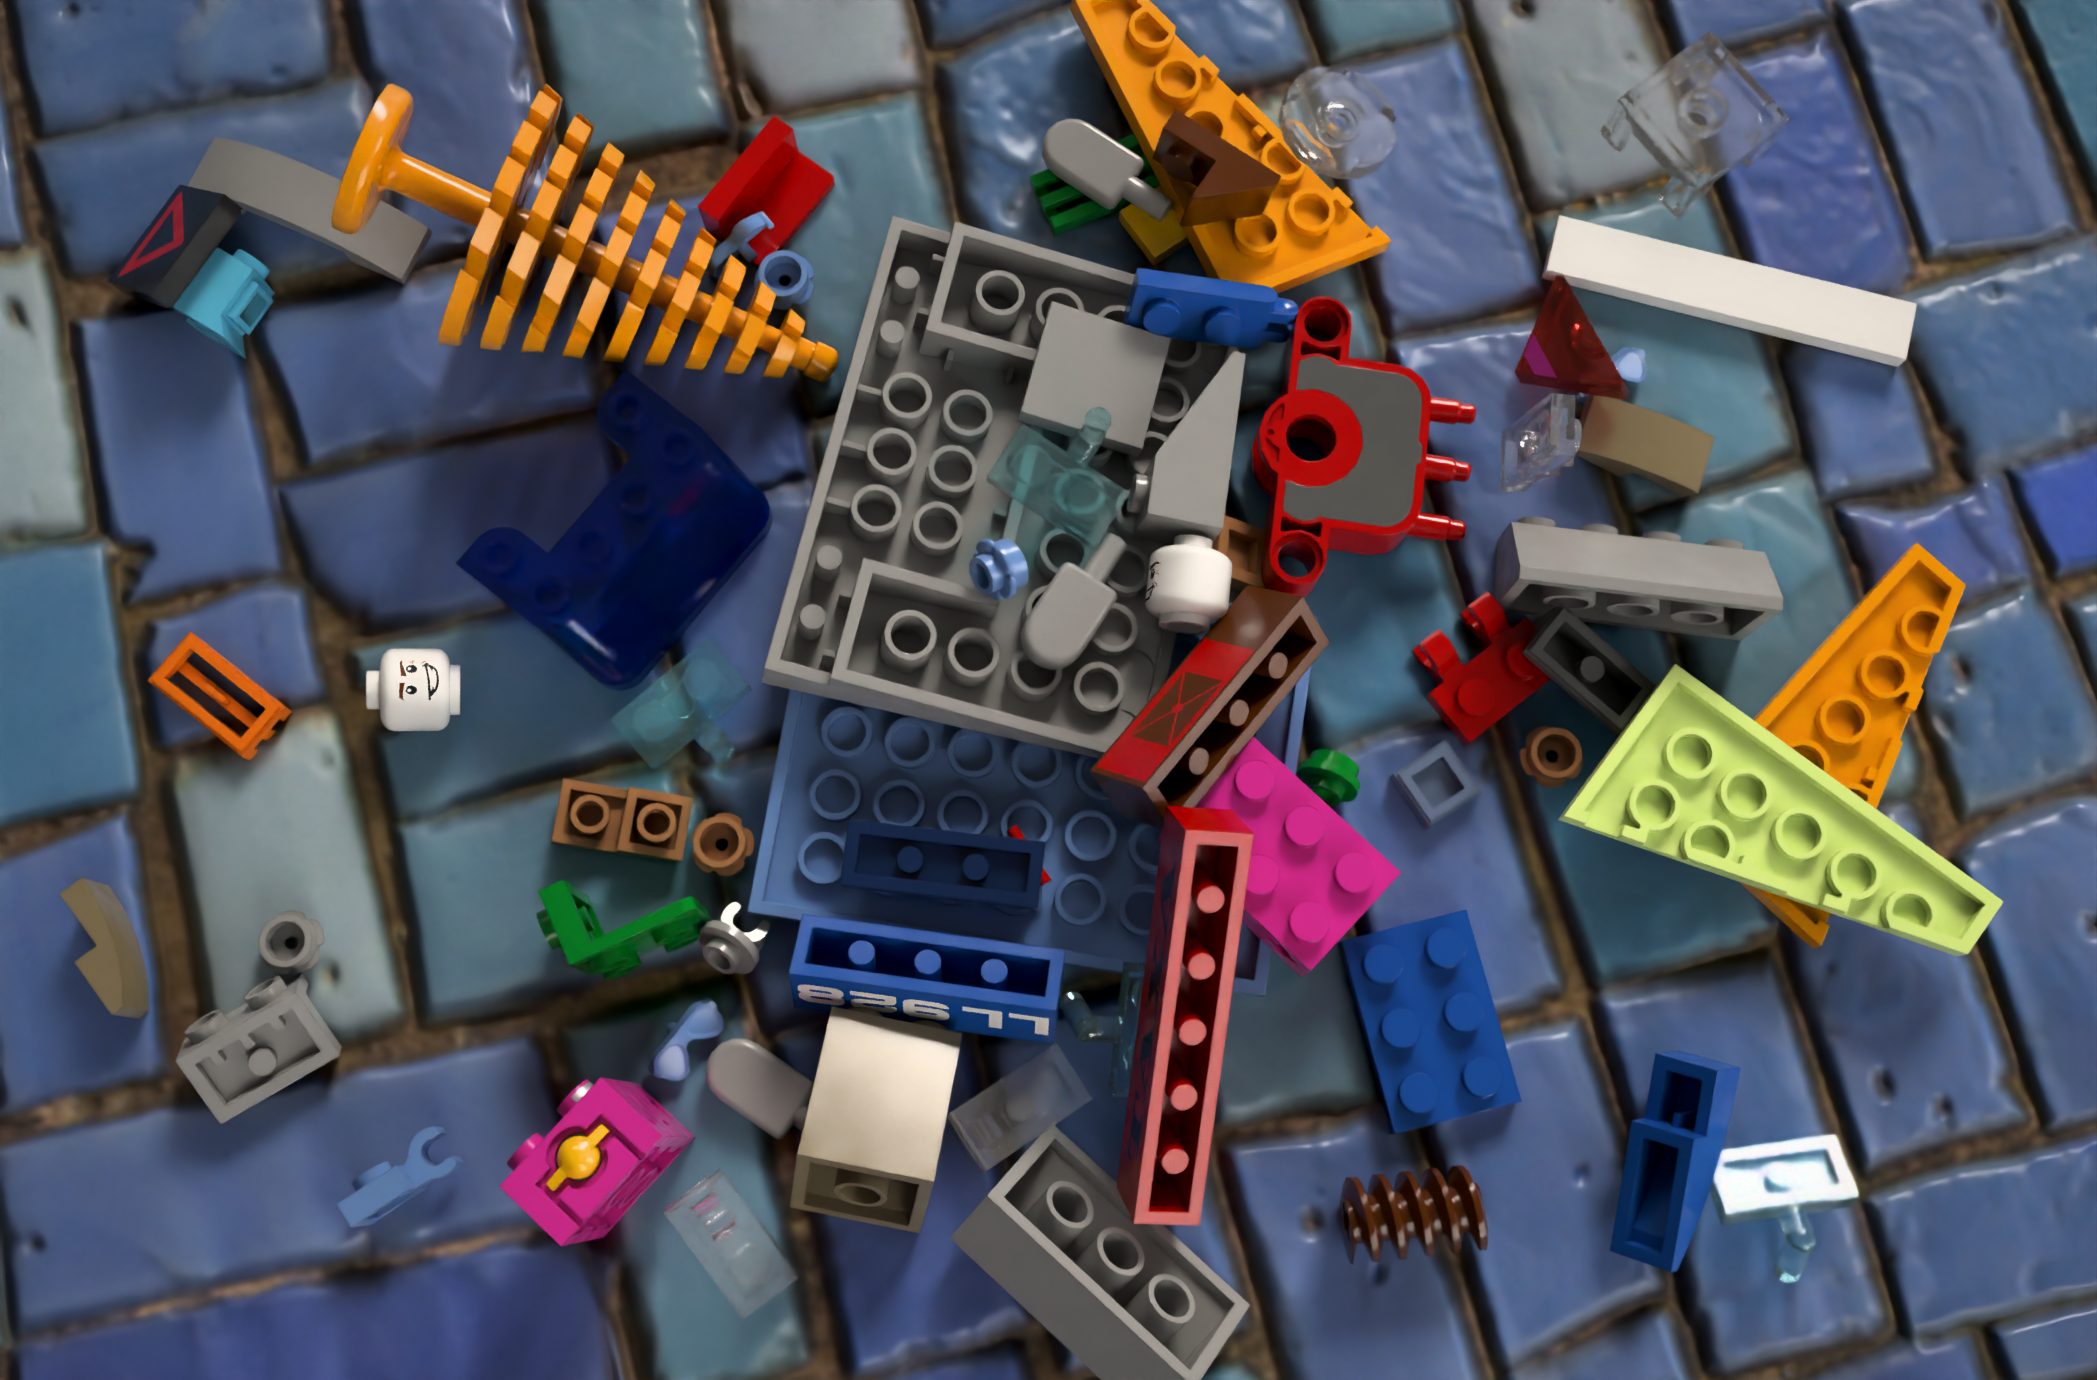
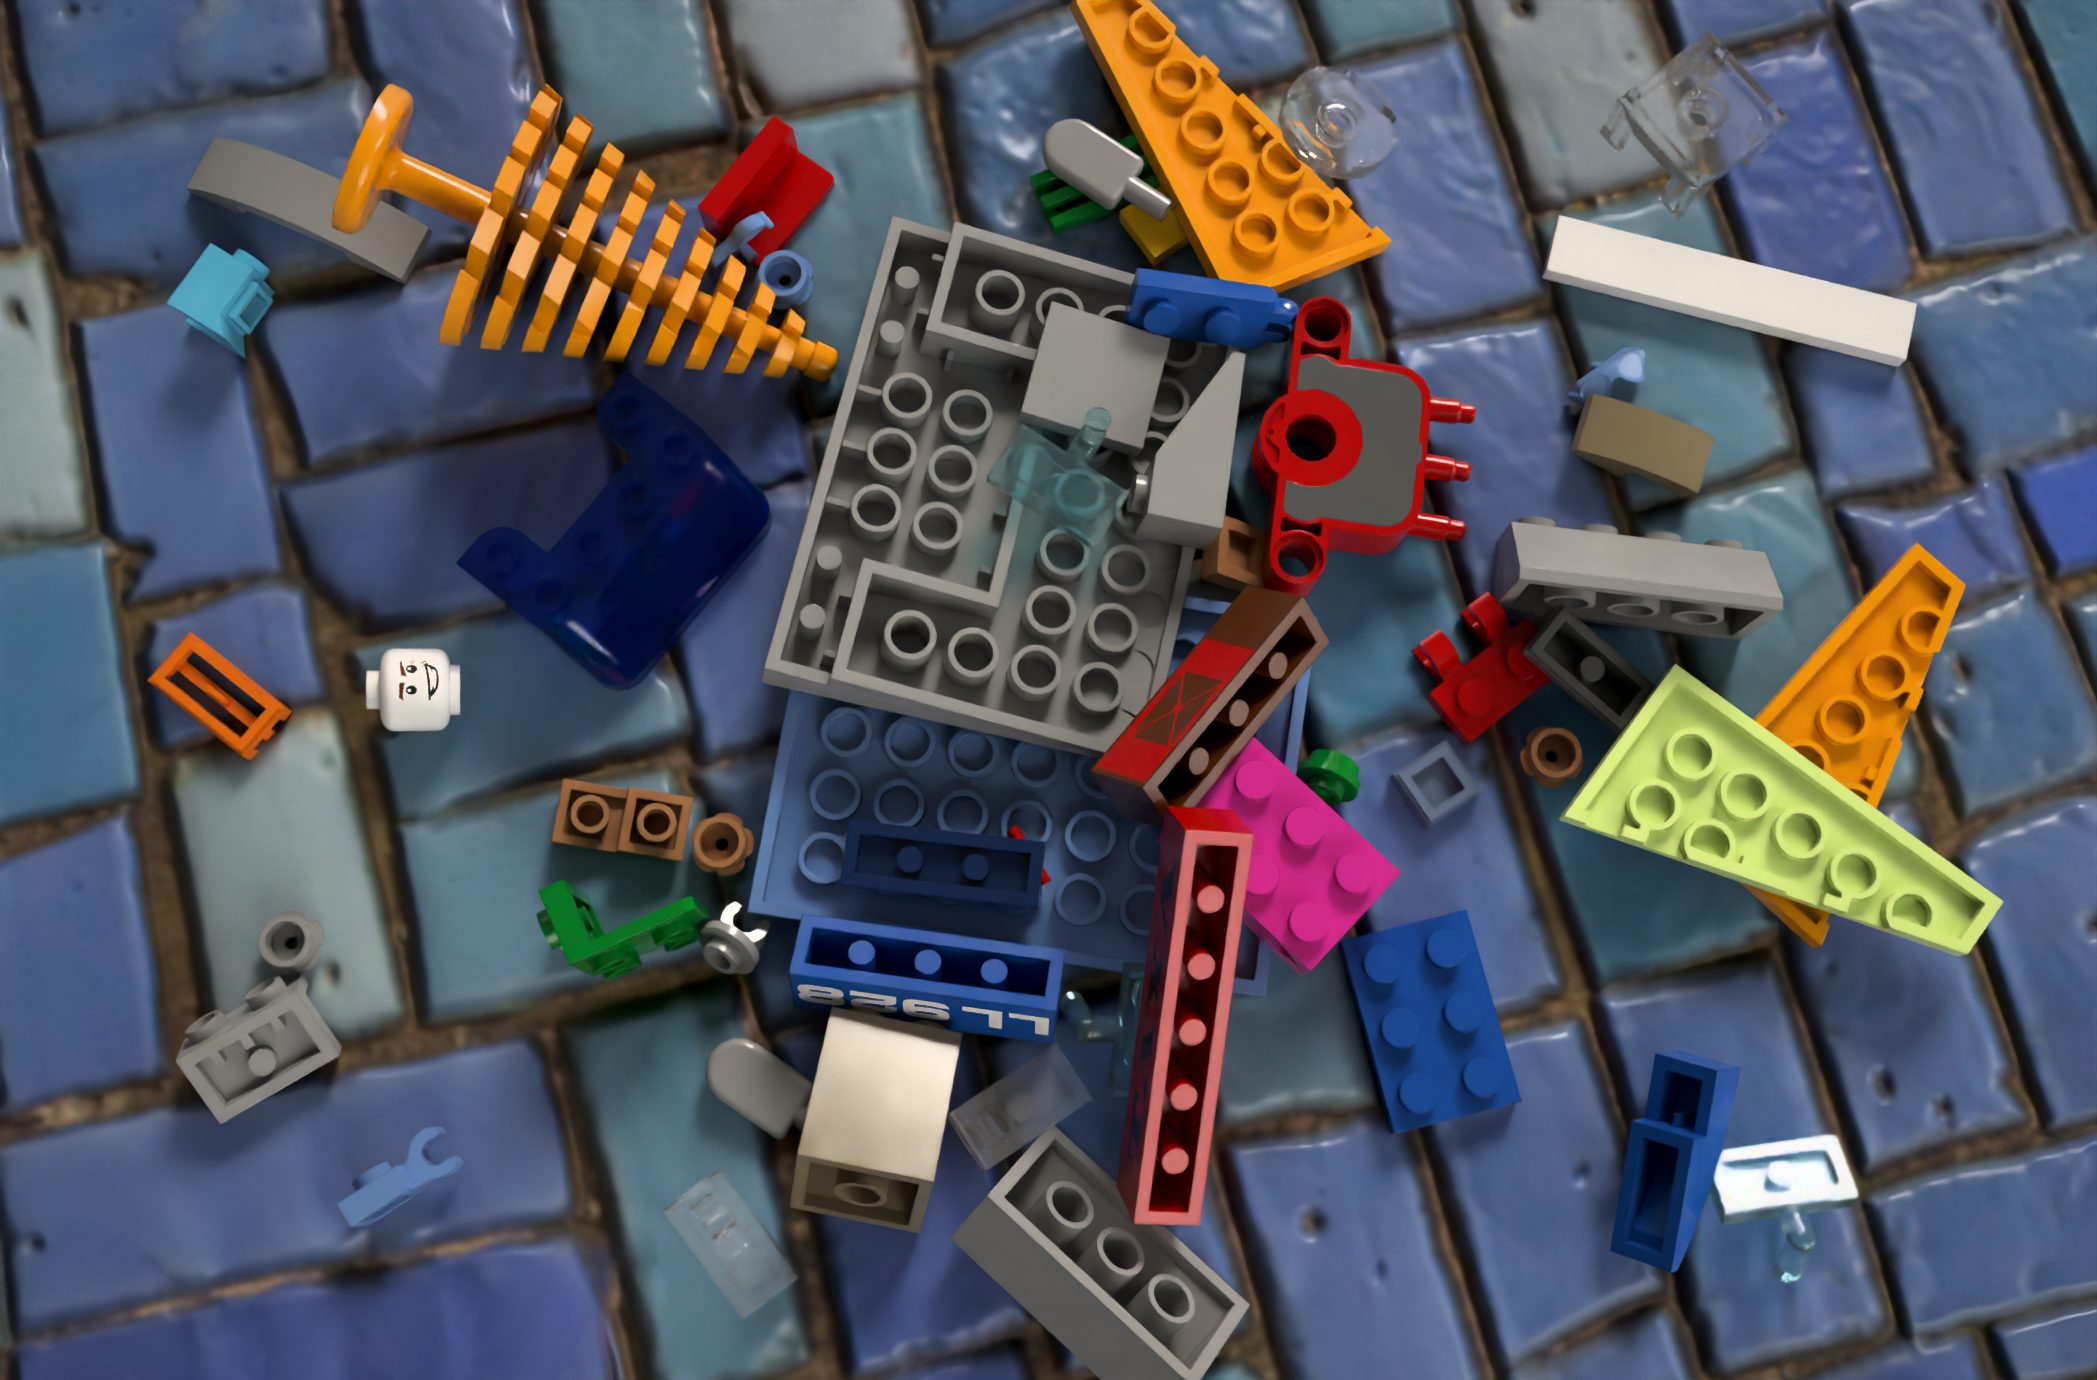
dark tan slope [60,877,149,1019] -> none
black tile [108,185,243,309] -> none
dark pink piece [499,1077,695,1246] -> none
clear light blue plate [610,638,752,771] -> none
medium blue piece [648,996,724,1081] -> none
medium blue plate [969,538,1028,600] -> none
light grey piece [1021,533,1127,669] -> none
white head [1145,535,1232,634] -> none
reddish brown slope [1152,110,1281,227] -> none
reddish brown piece [1340,1165,1488,1264] -> none
clear plate [1501,393,1582,492] -> none
clear red tile [1515,275,1630,400] -> none

